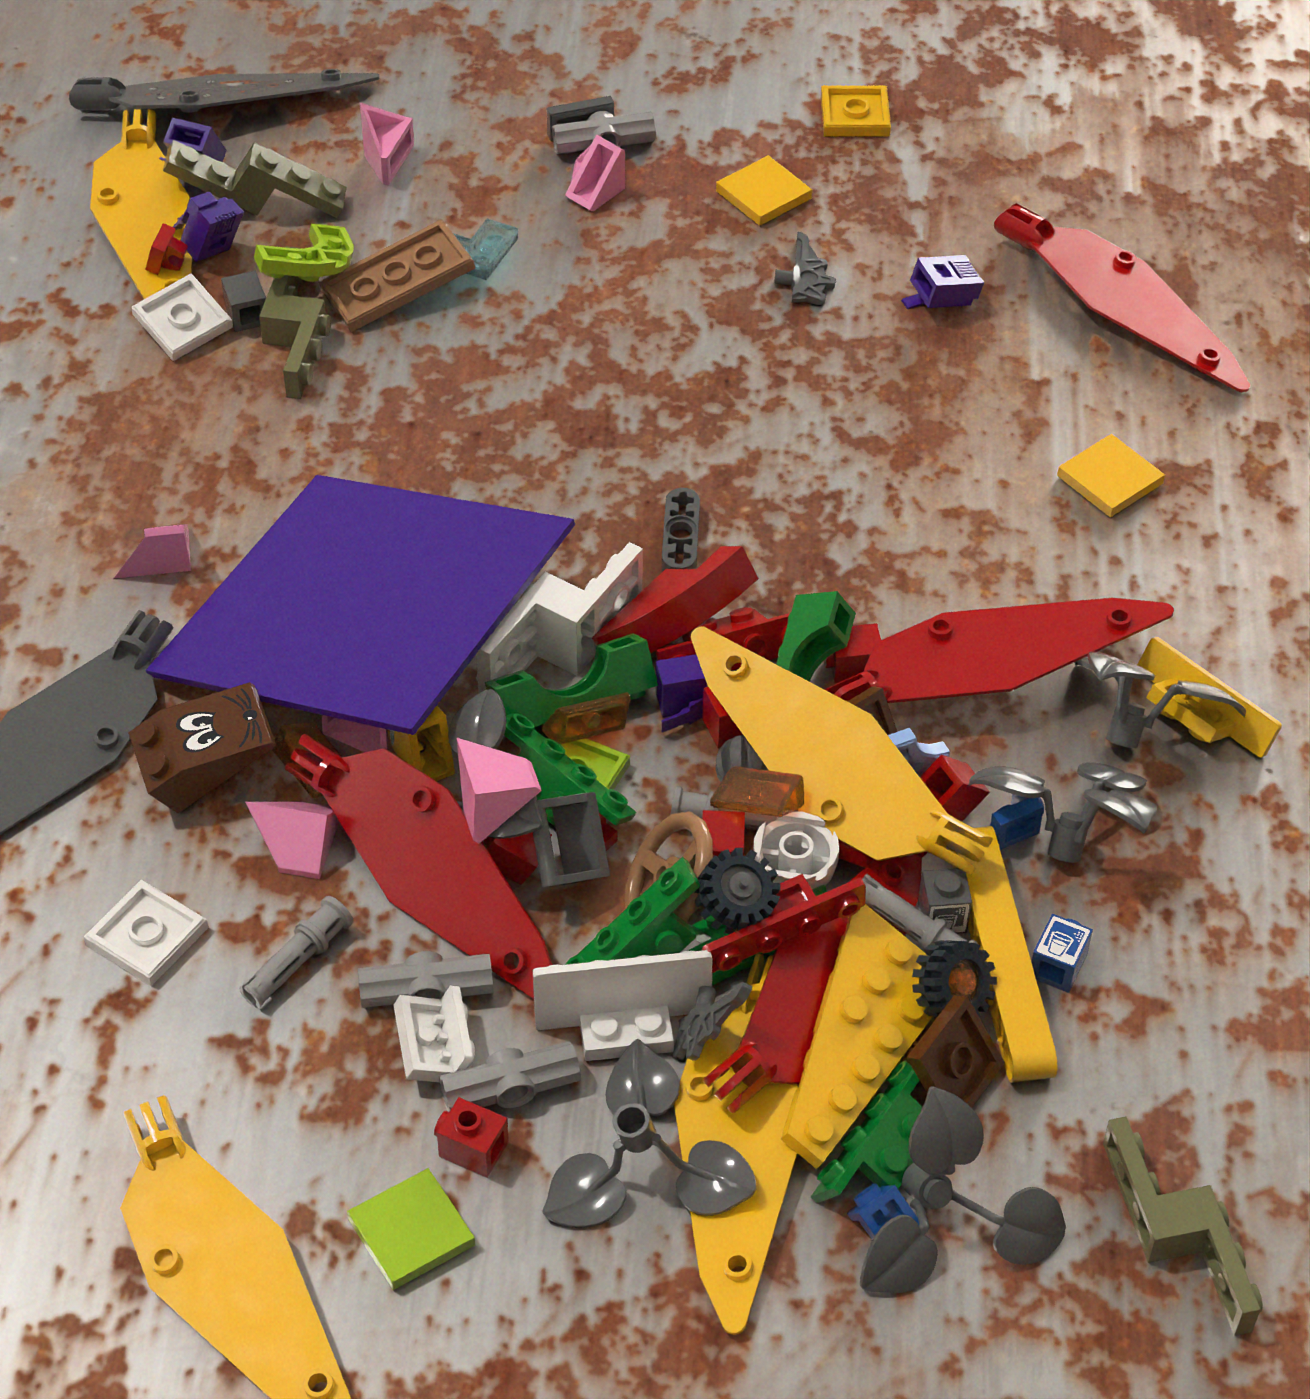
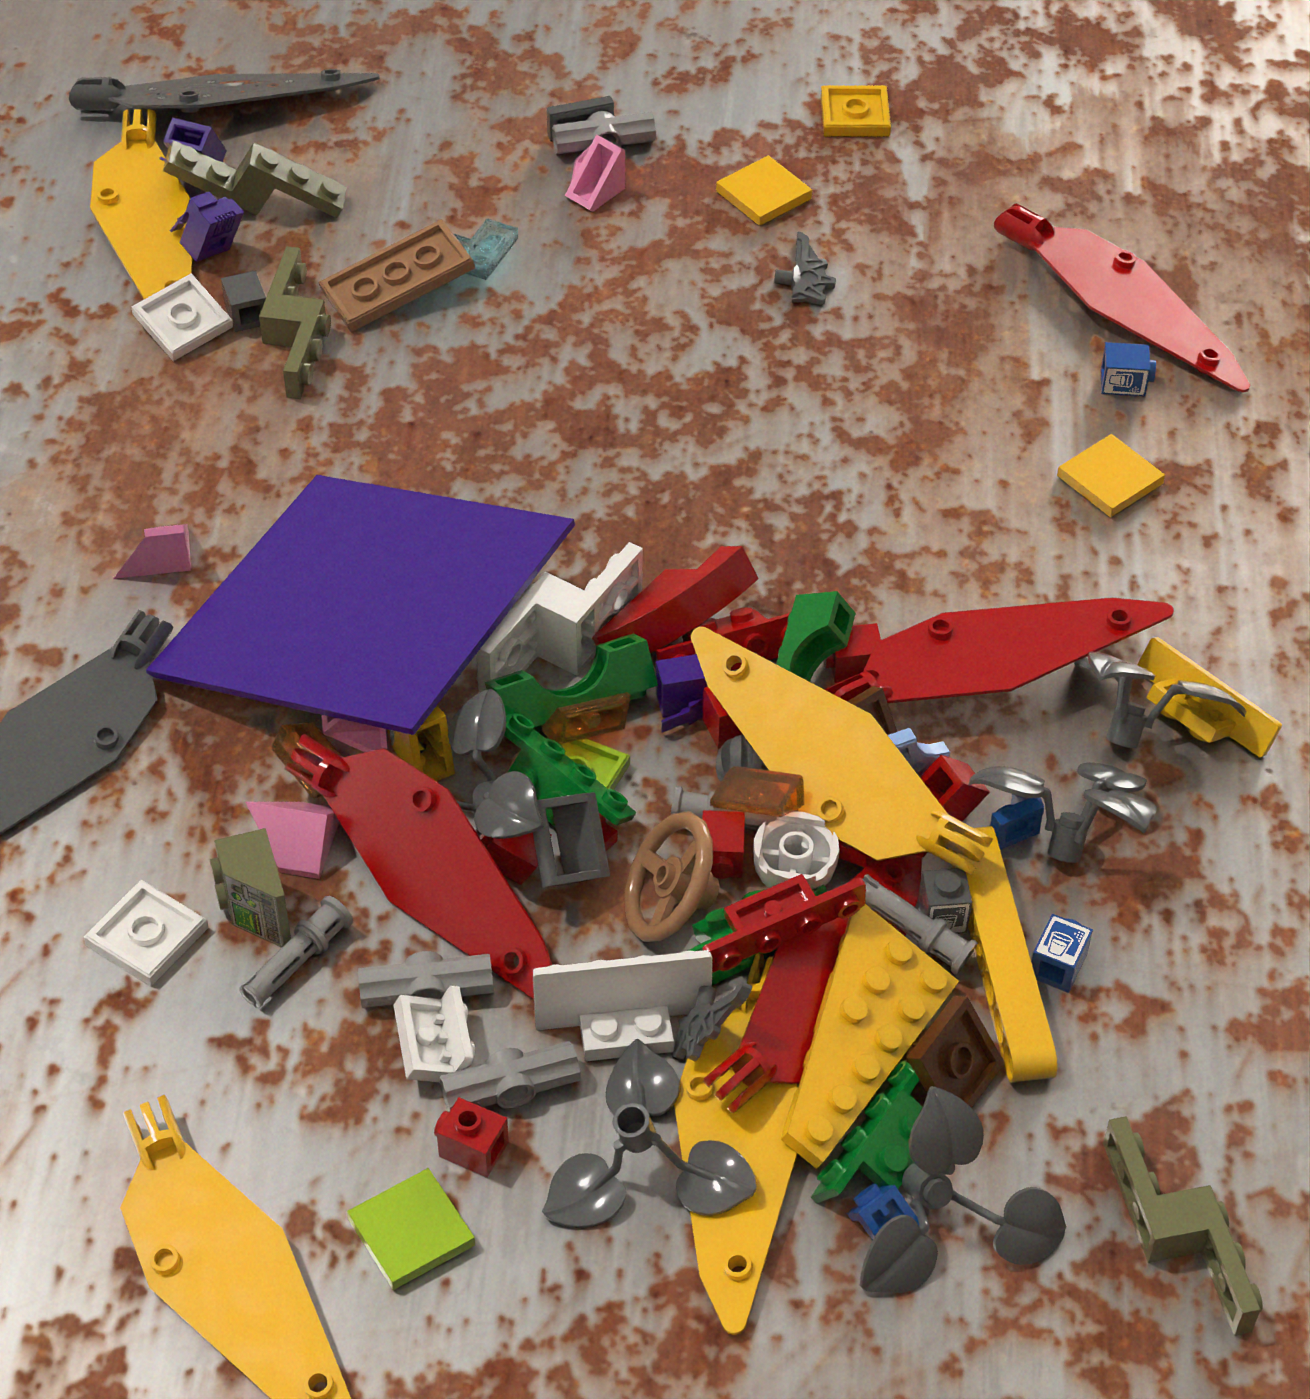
reddish brown slope [128,682,277,814] -> none
red tile [145,223,188,275] -> none
lime plate [254,223,354,282] -> none
bright pink slope [360,102,414,185] -> none
bright pink slope [457,738,542,844] -> none
green bracket [565,857,701,965] -> none
dark grey beam [662,488,700,572] -> none
black wheel [694,847,781,934] -> none
dark purple piece [901,255,984,309] -> none
black wheel [912,940,997,1019] -> none
none -> olive slope [209,828,291,947]
none -> blue brick [1100,342,1156,396]

